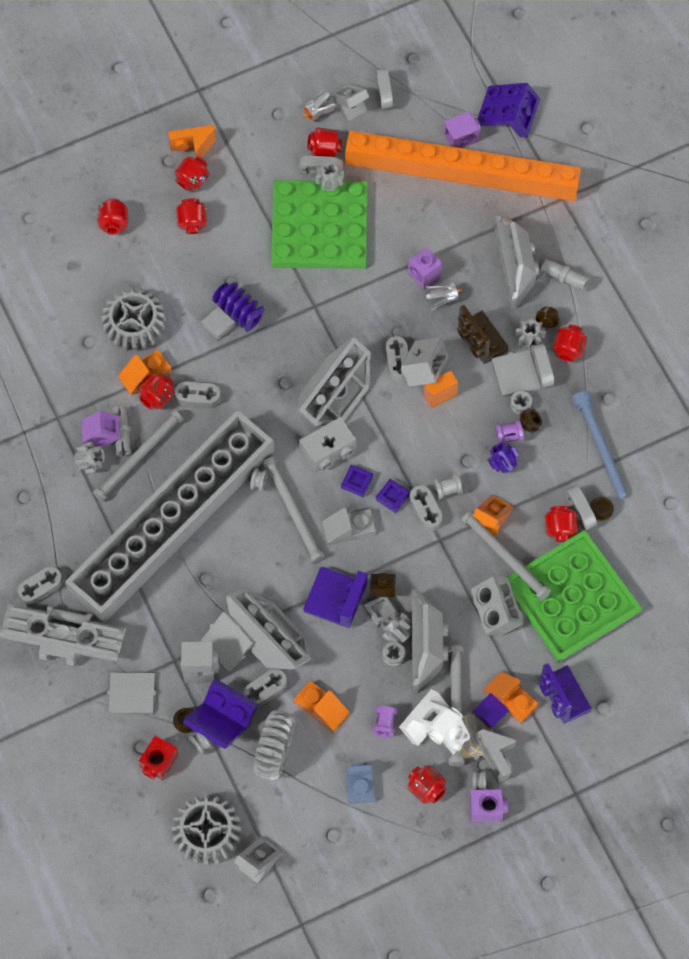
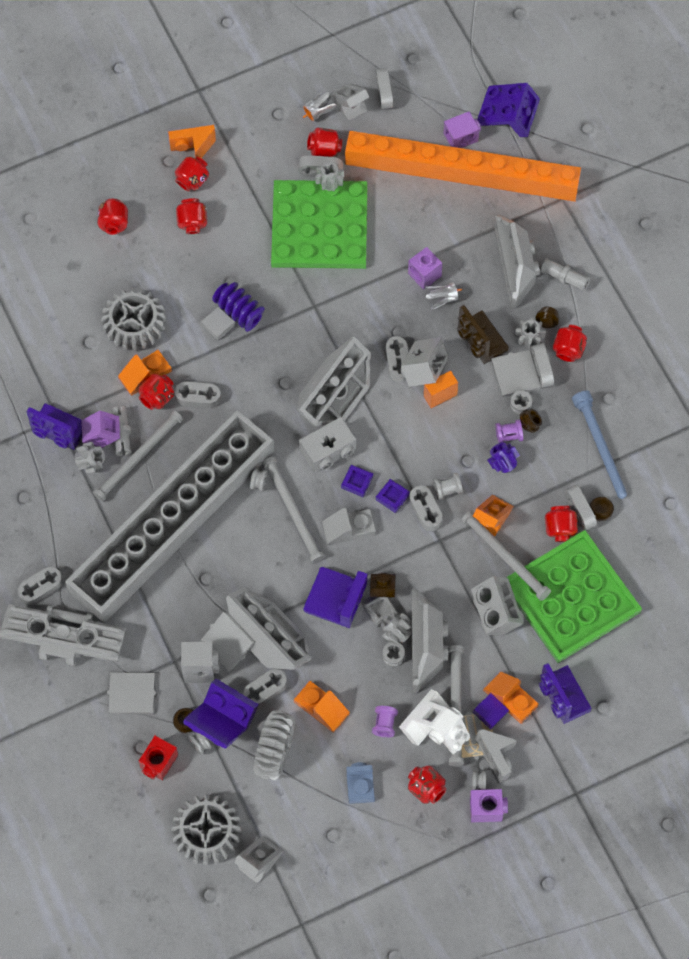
none -> dark purple bracket [26,403,82,450]

